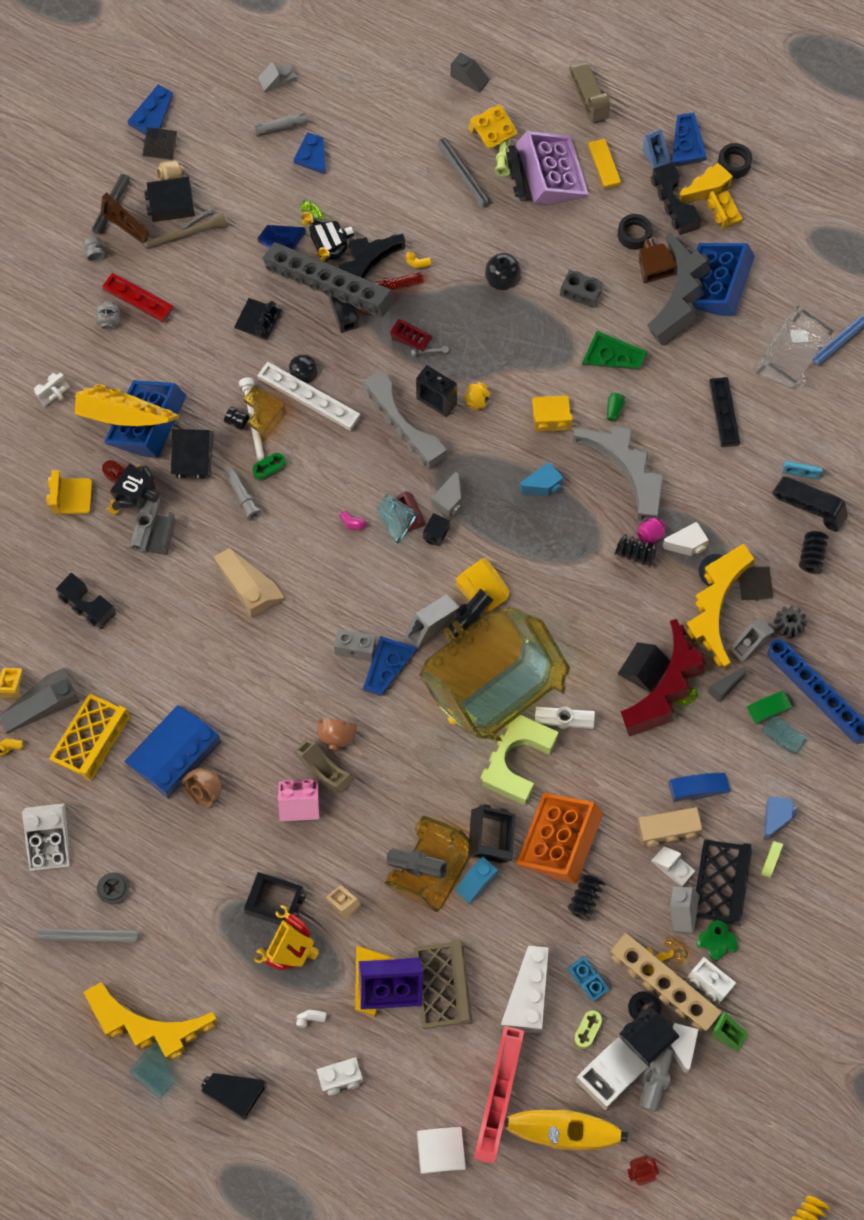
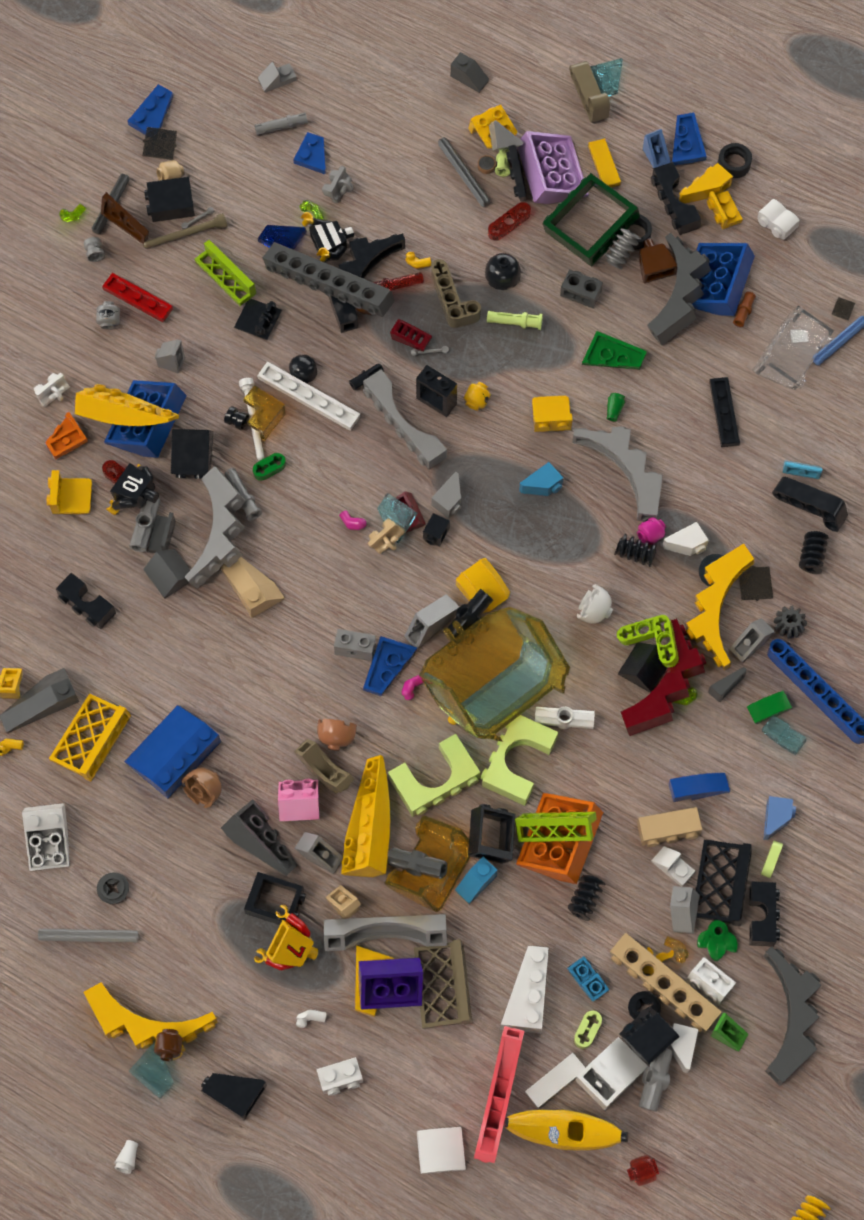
none -> orange wing [45,412,88,460]
none -> clear neon green arm [59,204,86,222]
none -> white cone [114,1140,138,1174]
none -> dark grey slope [143,549,190,599]
none -> reddish brown head [154,1029,183,1062]
none -> light grey slope [155,340,185,373]
none -> light grey arch [185,466,246,589]
none -> lime fence [194,240,257,306]
none -> dark grey wedge [221,799,297,876]
none -> light grey slope [294,832,343,874]
none -> light grey hips [322,166,354,203]
none -> light grey arch [324,914,447,951]
none -> yellow wedge [341,755,390,877]
none -> black axle [349,363,384,391]
none -> tan hips [368,519,405,554]
none -> yellowish green arch [388,734,480,817]
none -> dark pink arm [401,674,424,700]
none -> dark tan beam [431,259,481,328]
none -> tile [478,155,495,174]
none -> yellowish green pin [487,311,543,330]
none -> clear red beam [488,202,531,241]
none -> light grey slope [489,120,523,151]
none -> lime fence [515,812,597,842]
none -> white tile [525,1053,585,1109]
none -> dark green window [542,173,640,267]
none -> white cylinder [577,584,613,624]
none -> clear light blue wing [590,58,623,97]
none -> light grey piece [605,228,641,270]
none -> lime beam [617,615,679,668]
none -> dark orange pin [733,291,756,327]
none -> black arch [749,881,780,947]
none -> white brick [757,199,800,240]
none -> dark grey arch [764,946,821,1086]
none -> clear smoke tile [831,297,855,321]

